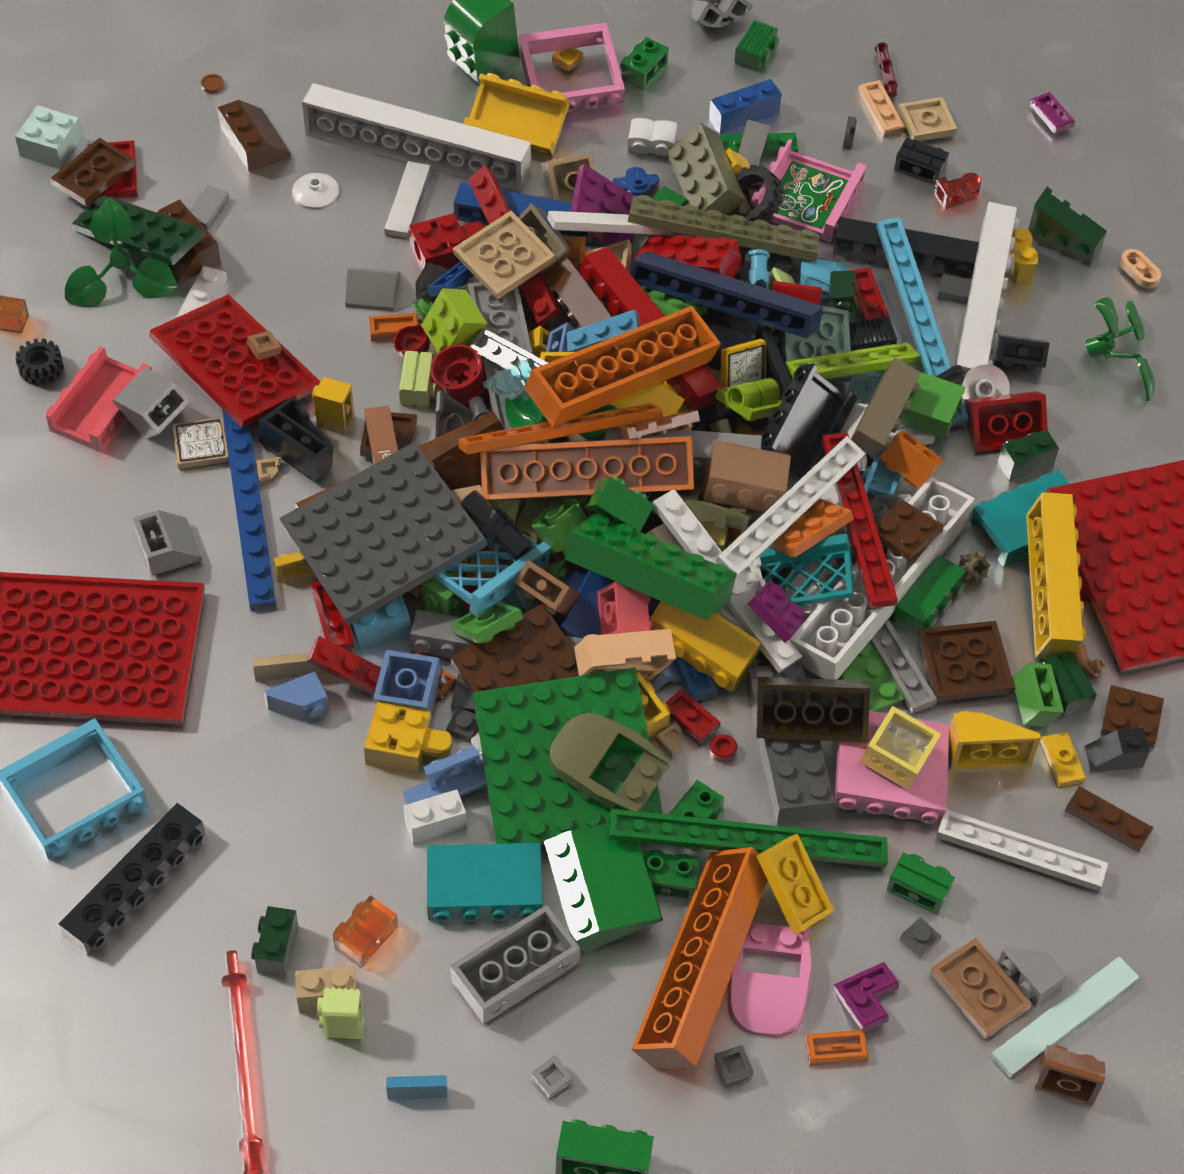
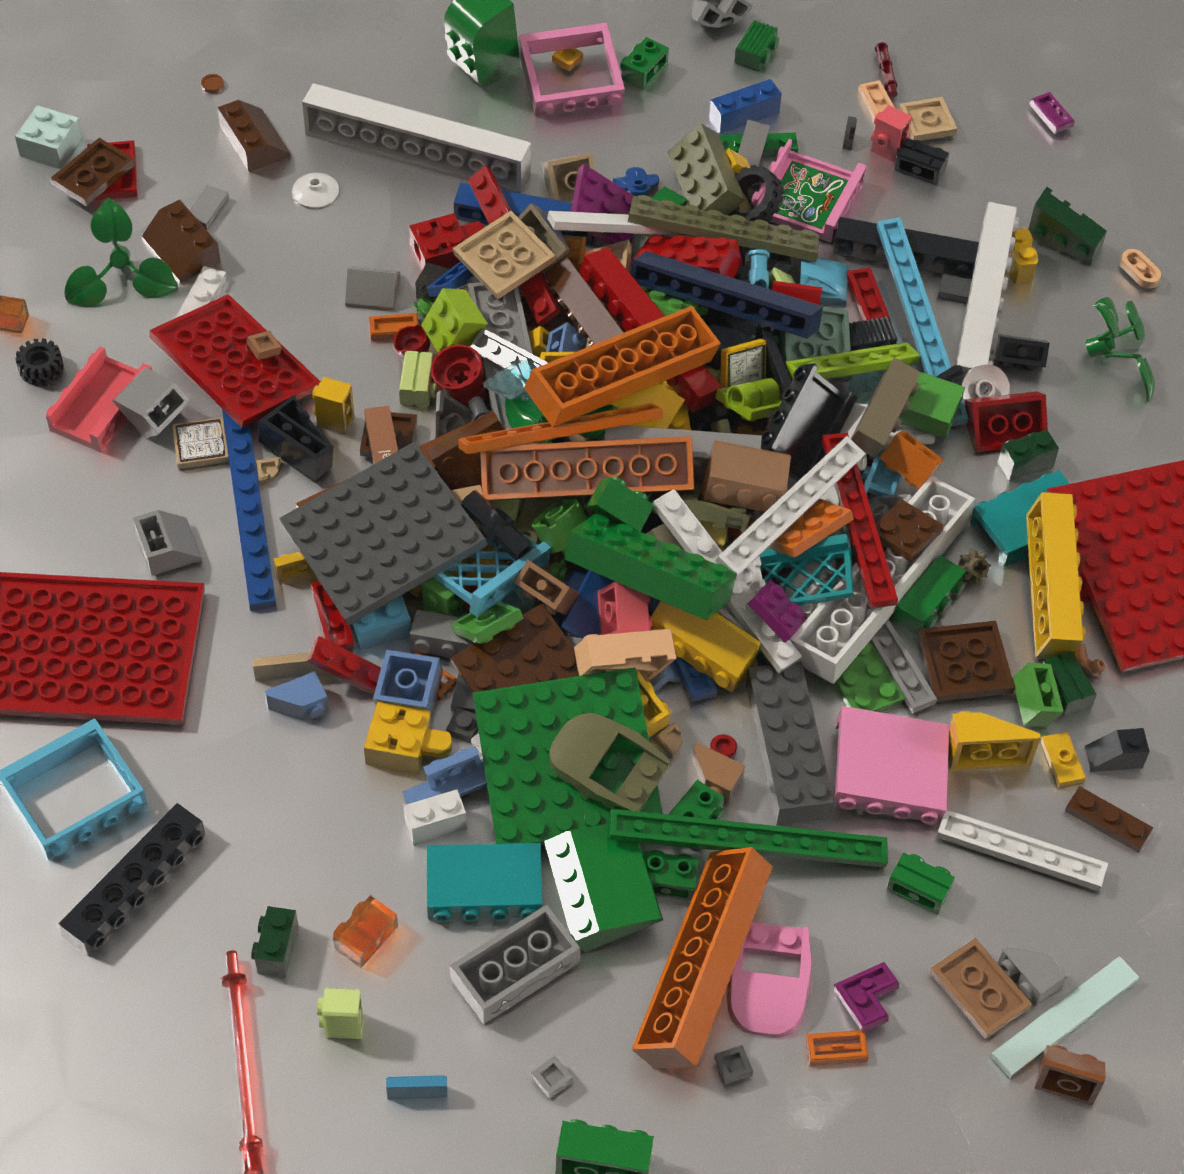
dark green plate [71,195,205,265] -> none
tan brick [295,966,357,1013] -> none
white tile [384,161,431,238] -> none
yellow panel [463,73,570,156] -> none
dark azure plate [566,309,640,352] -> none
dark orange wing [618,410,700,439] -> none
white brick [628,118,677,157] -> none
red plate [665,689,721,744] -> none
dark brown slope [756,677,870,743] -> none
yellow plate [756,833,835,934] -> none
dark green brick [829,271,861,321] -> none
piece [860,706,941,790] -> none
dark grey plate [900,917,942,959] -> none
clear red leg [934,173,982,209] -> none
reddish brown plate [1100,685,1164,748] -> none
none -> medium nougat slope [692,742,745,804]
none -> coral brick [871,105,912,163]

